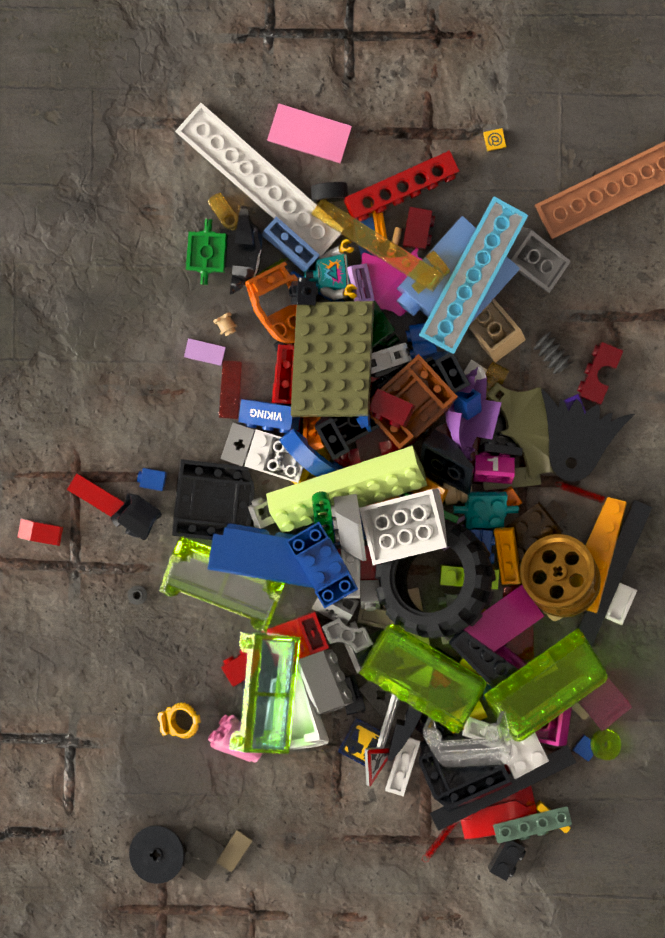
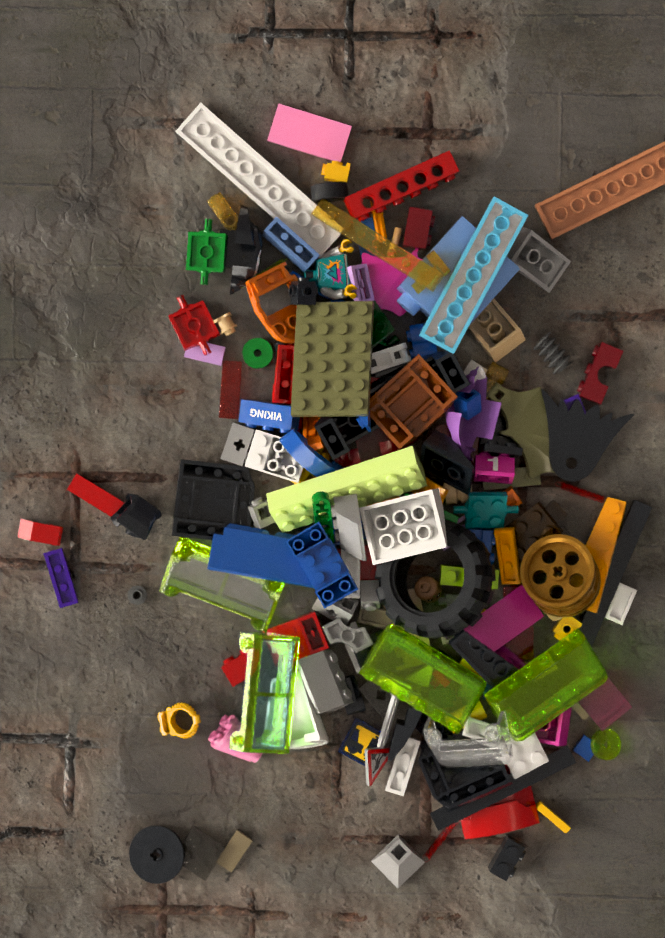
blue brick [137,468,167,491] -> none
dark red brick [369,389,416,429] -> none
yellow tile [483,128,506,152] -> none
sand green bracket [493,806,572,843] -> none
none -> dark purple plate [43,548,79,608]
none -> red plate [168,295,220,356]
none -> green piece [242,338,273,369]
none -> yellow brick [321,161,351,183]
none -> light grey slope [371,834,425,888]
none -> medium nougat head [414,576,442,603]
none -> yellow brick [552,617,582,643]

